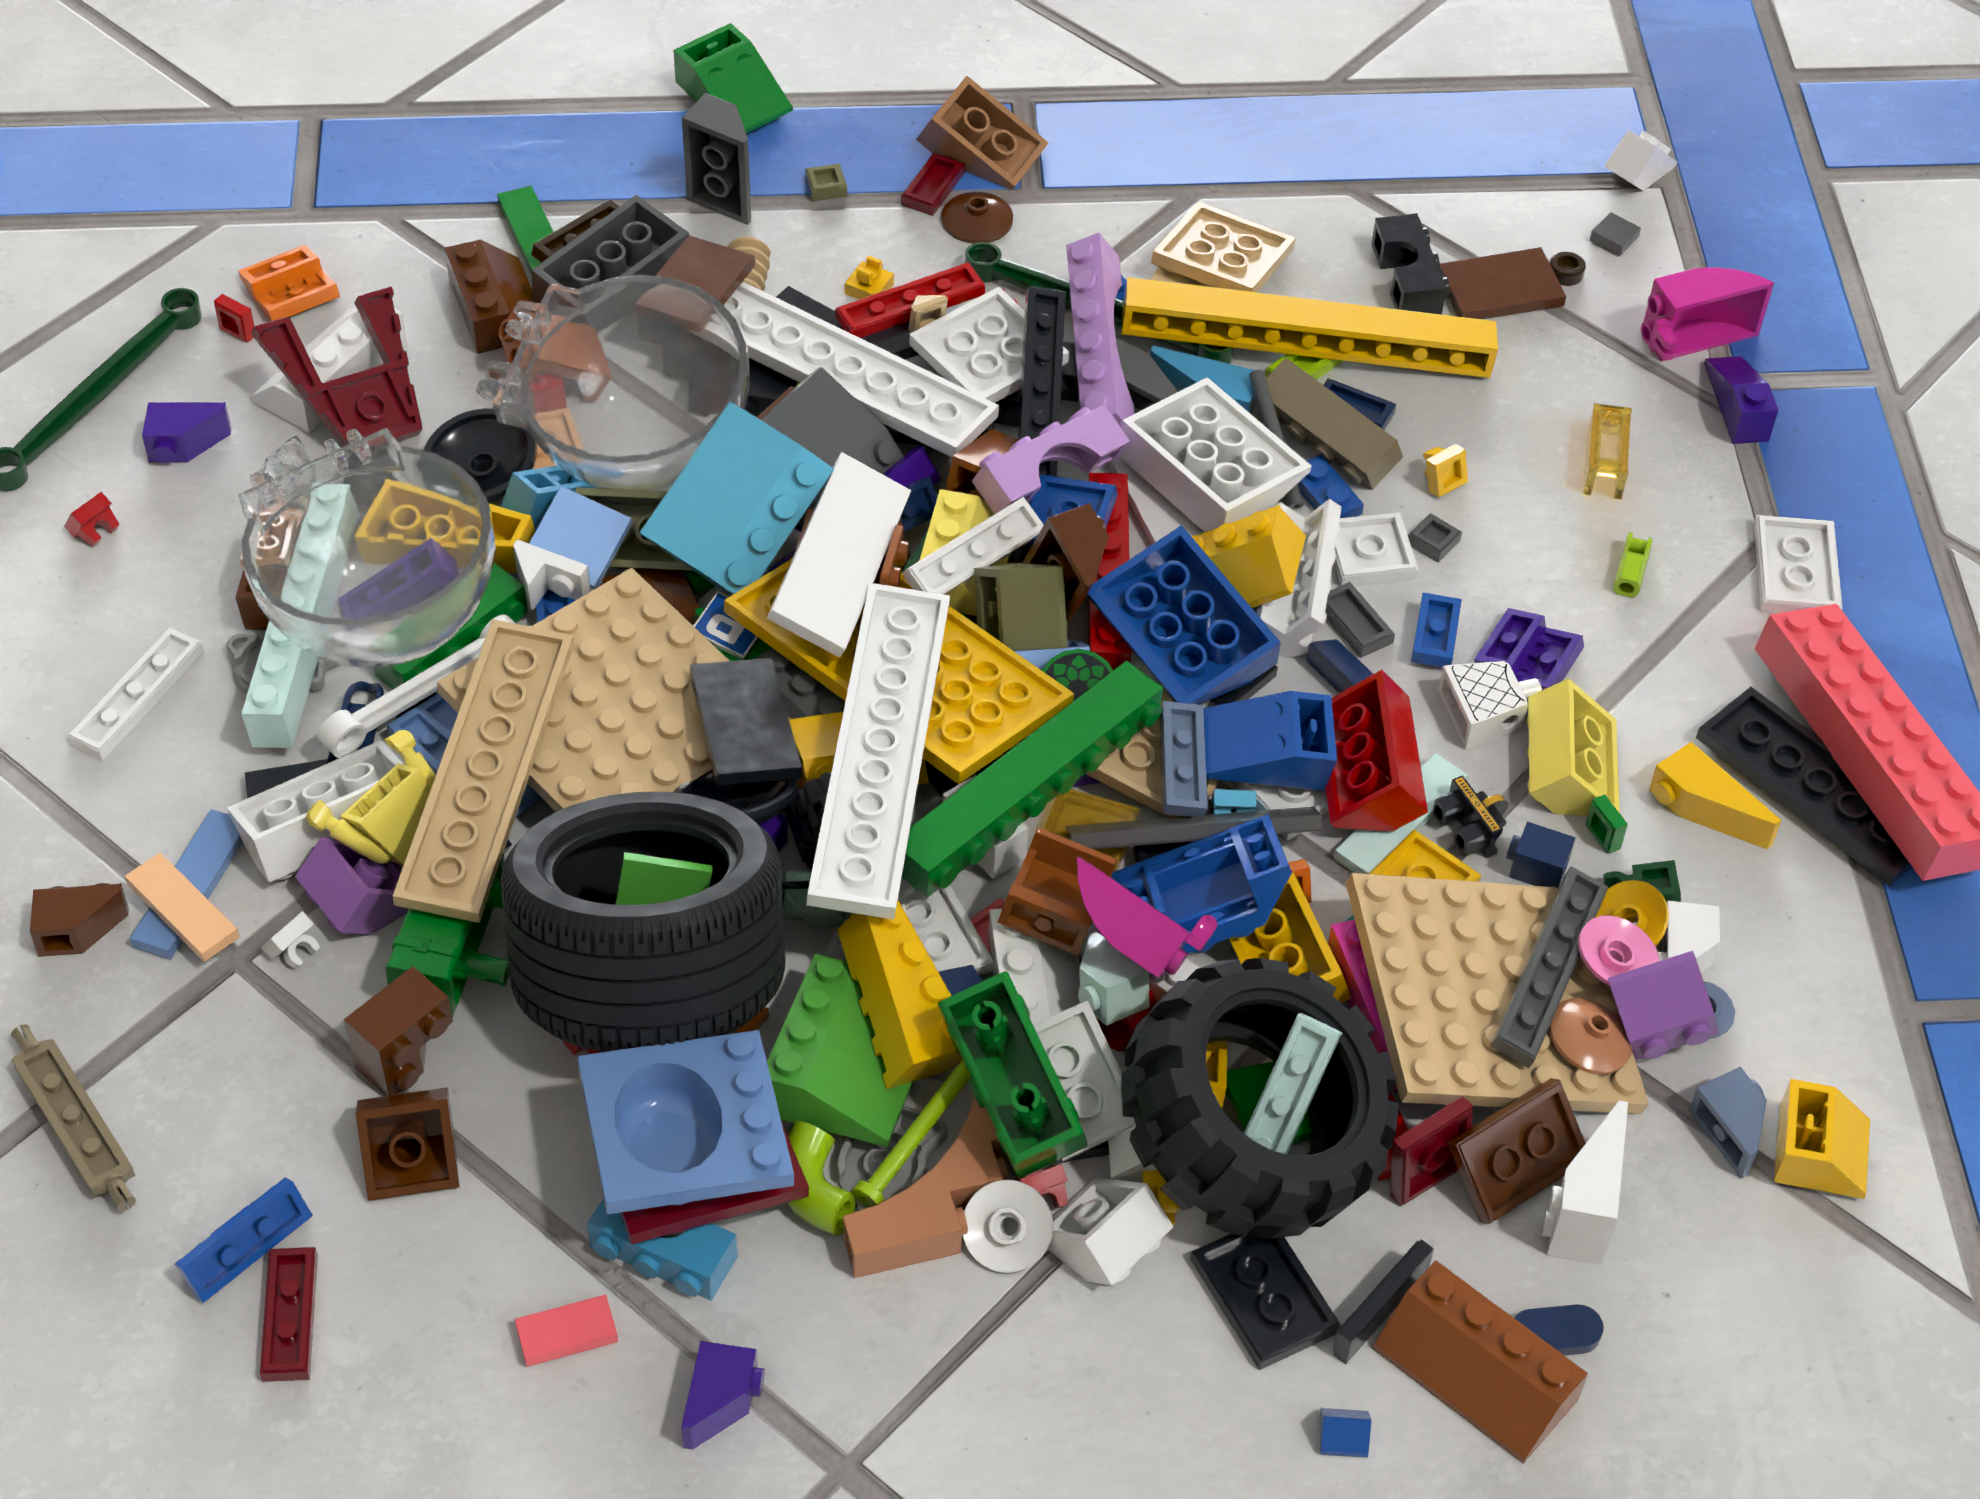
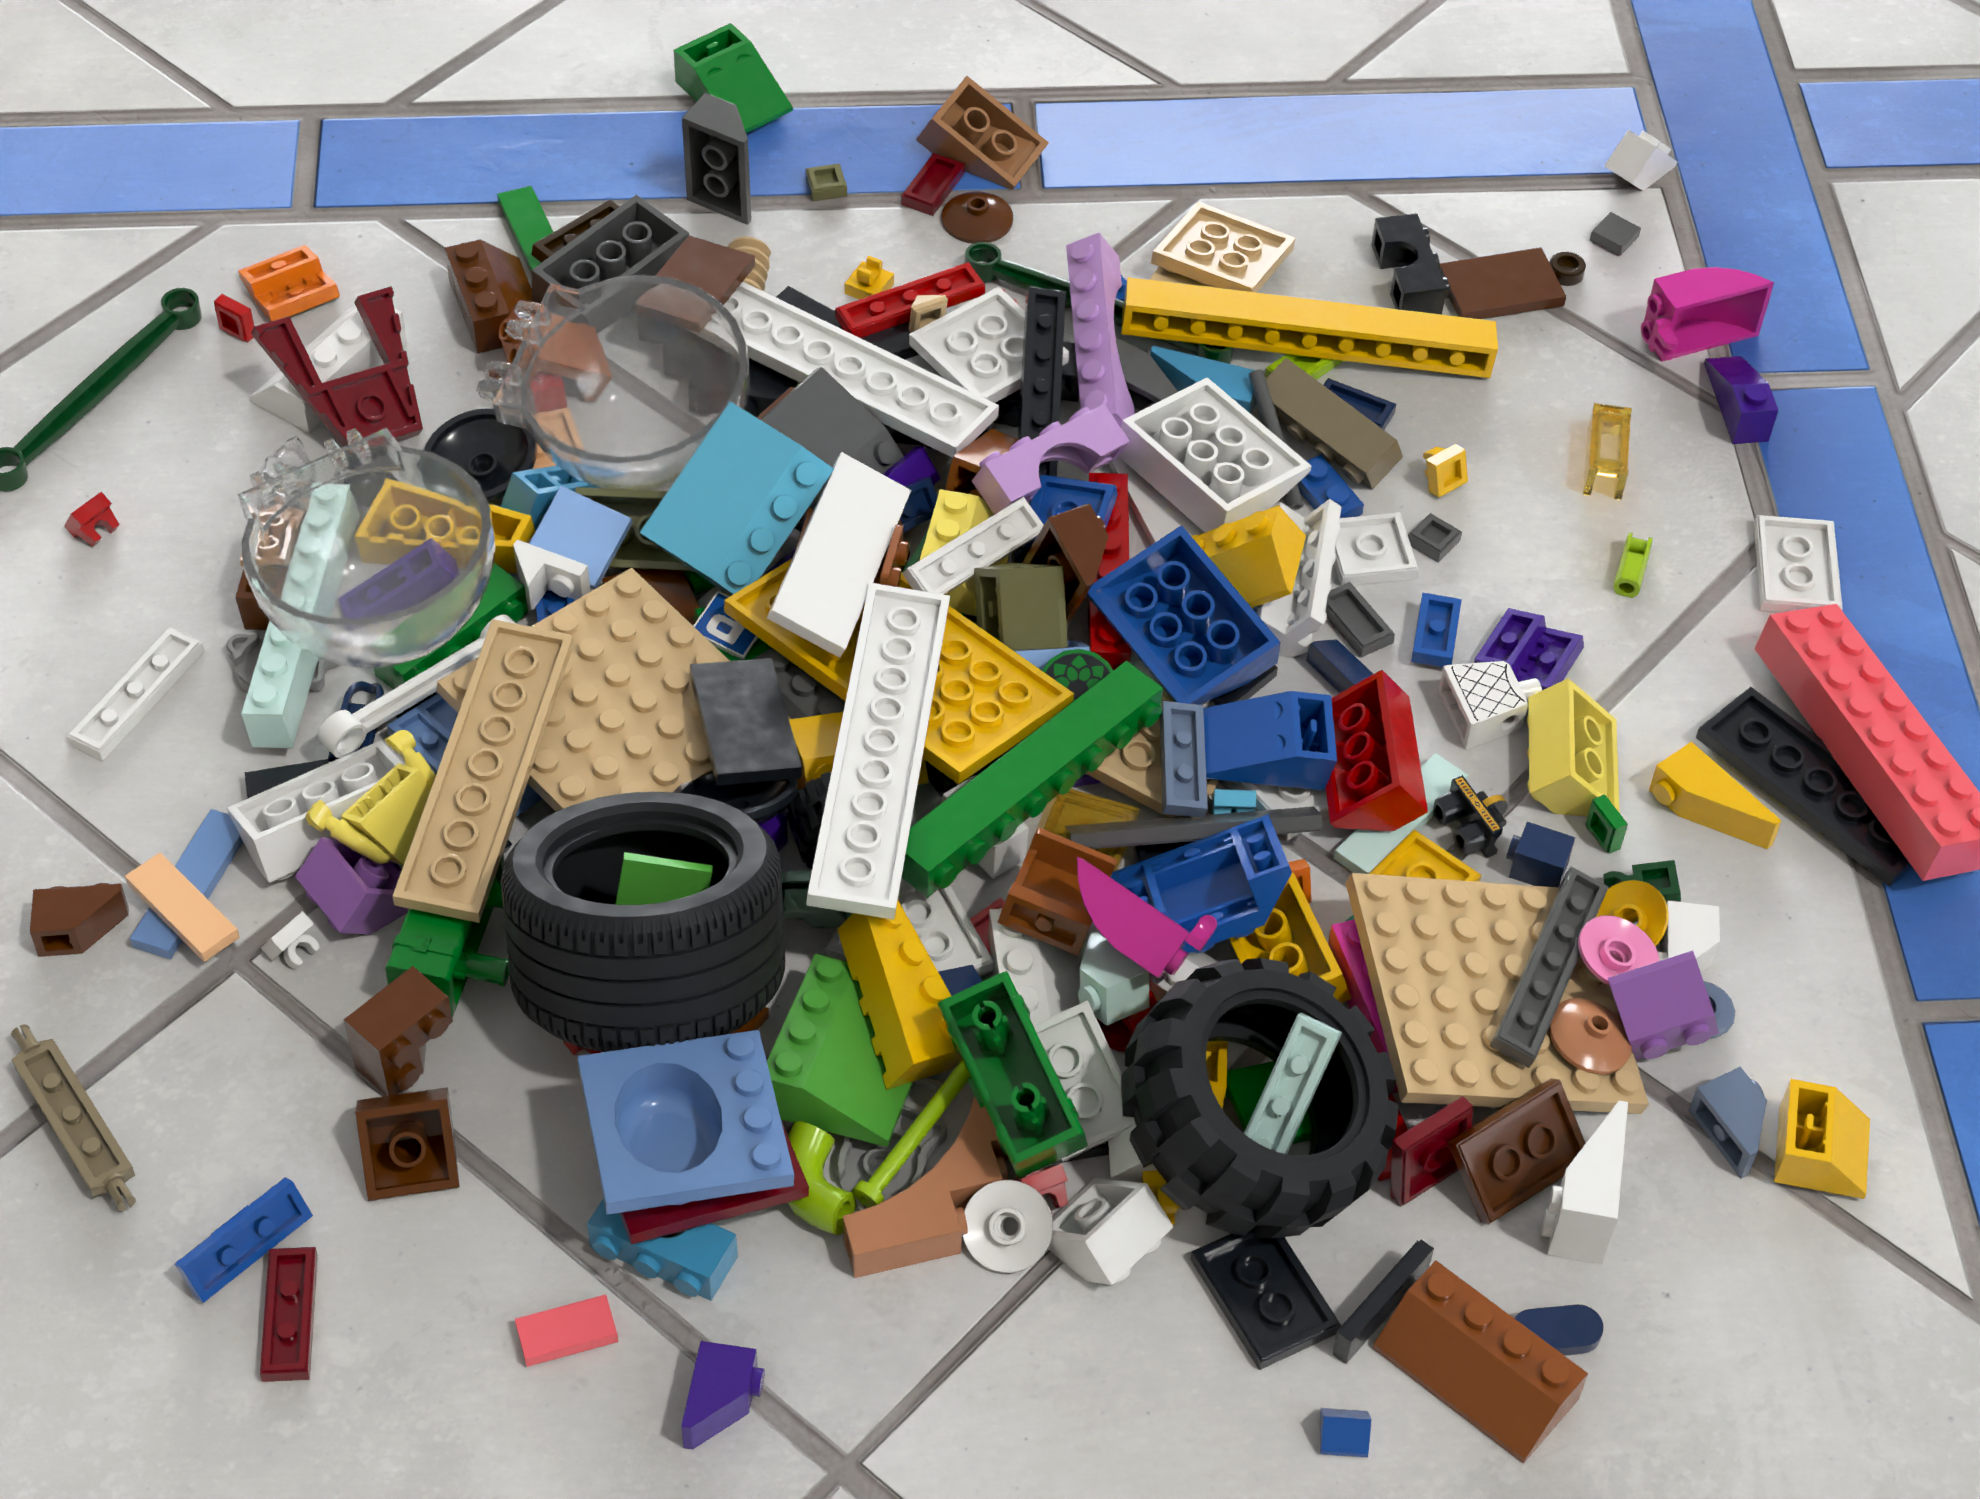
dark purple slope [142,402,232,463] -> none

